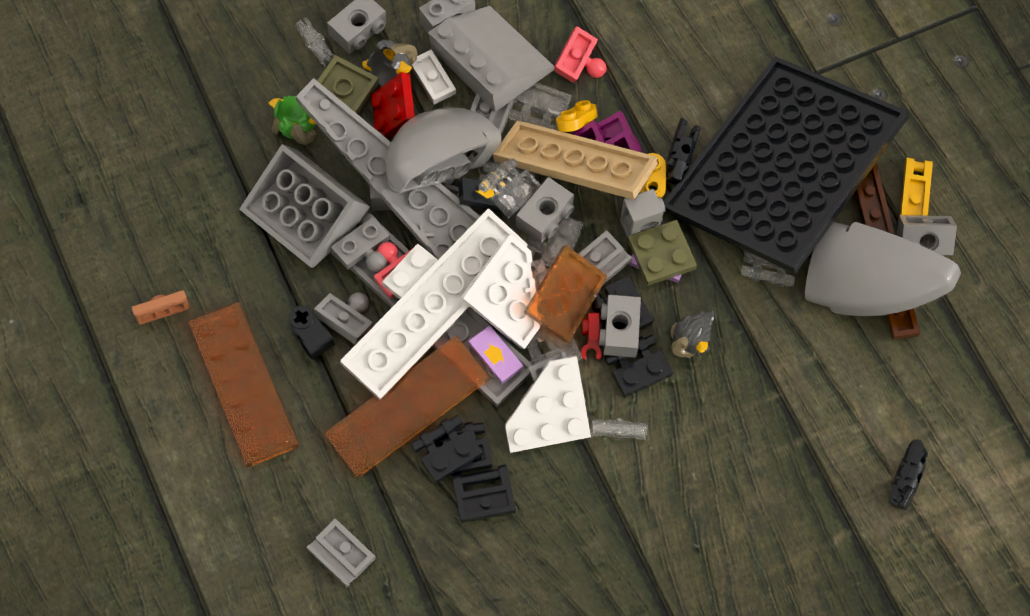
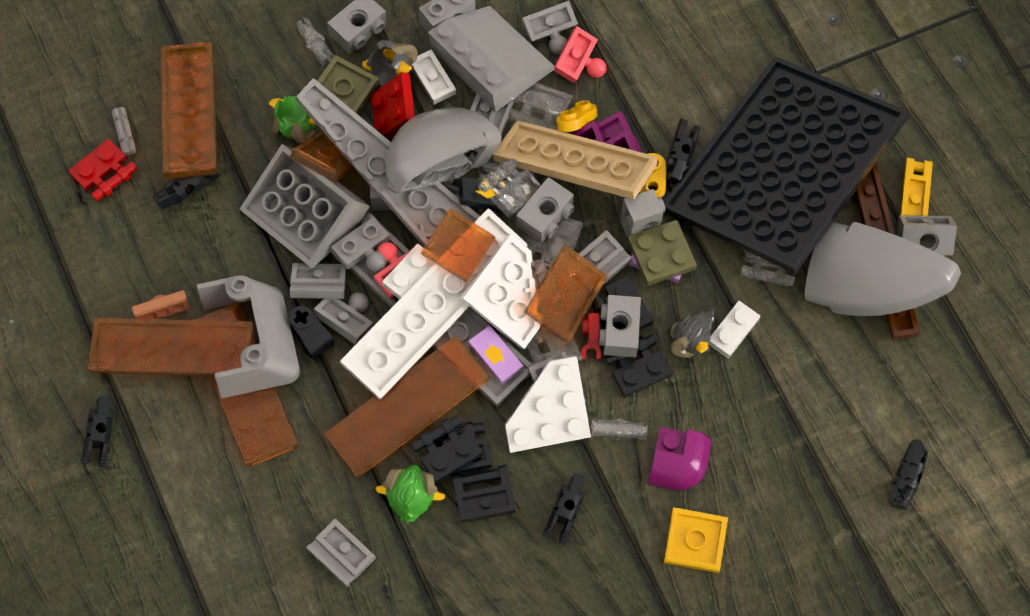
none -> red plate [68,138,138,202]
none -> black hinge [81,396,114,468]
none -> clear orange plate [88,318,255,376]
none -> light grey axle [112,107,136,156]
none -> black hinge [153,157,219,209]
none -> clear orange plate [161,42,218,179]
none -> light grey windscreen [197,275,300,399]
none -> clear orange tile [290,130,354,182]
none -> light grey plate [290,263,346,299]
none -> bright green hair [375,465,445,523]
none -> clear orange tile [421,208,496,283]
none -> light grey plate [521,1,578,56]
none -> black hinge [543,473,585,545]
none -> magenta brick [648,427,712,491]
none -> yellow tile [664,507,728,573]
none -> white plate [708,301,760,359]

